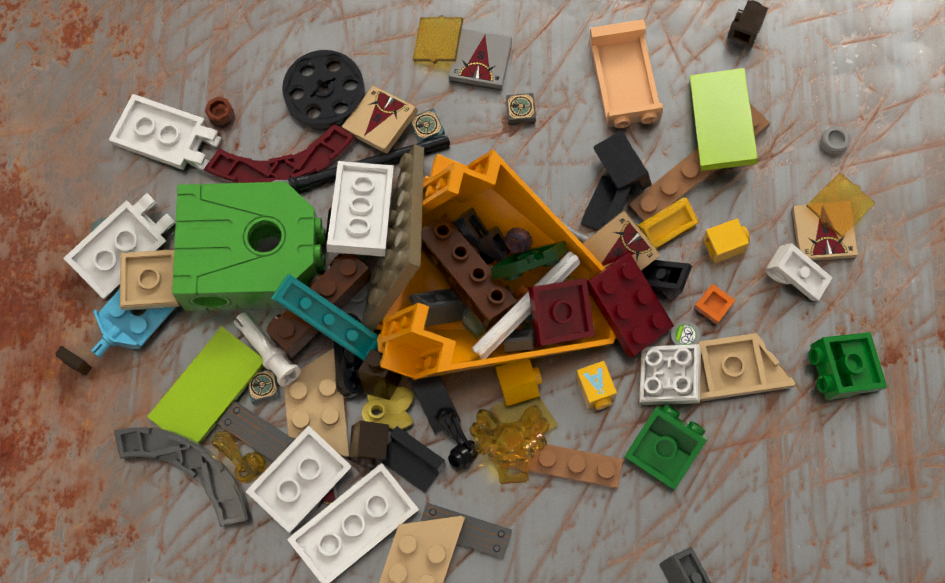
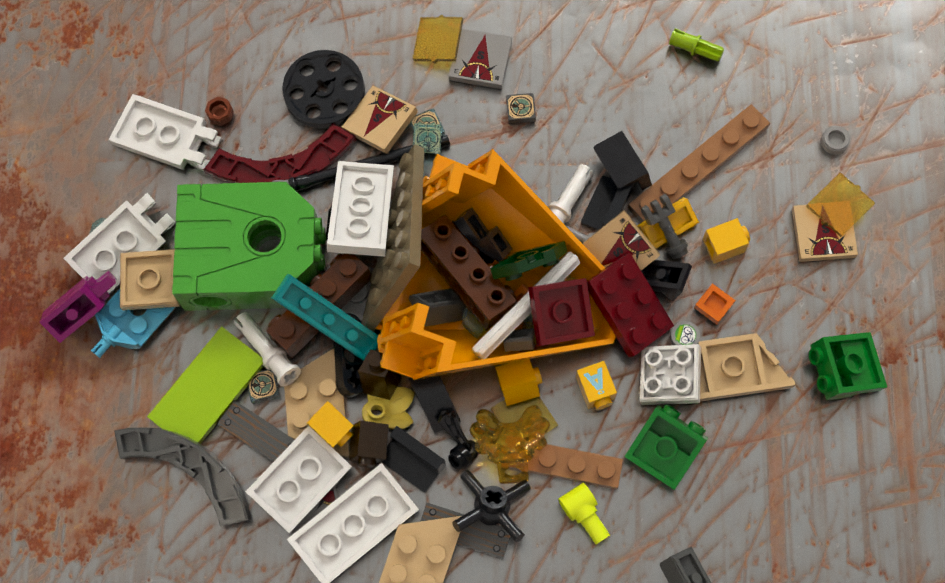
dark brown tile [55,346,92,376] -> none
clear yellow piece [212,431,266,482] -> none
piece [505,227,533,254] -> none
light nougat panel [589,19,663,128] -> none
lime tile [690,68,758,171] -> none
dark brown brick [727,0,768,47] -> none
white plate [765,243,833,301] -> none
none -> magenta hinge [39,270,117,343]
none -> yellow brick [306,401,354,448]
none -> clear light blue tile [413,123,442,154]
none -> black bar [452,470,531,542]
none -> white pin [548,164,594,224]
none -> neon yellow pin [558,482,610,545]
none -> dark grey hinge [641,194,688,259]
none -> lime axle [669,28,724,61]

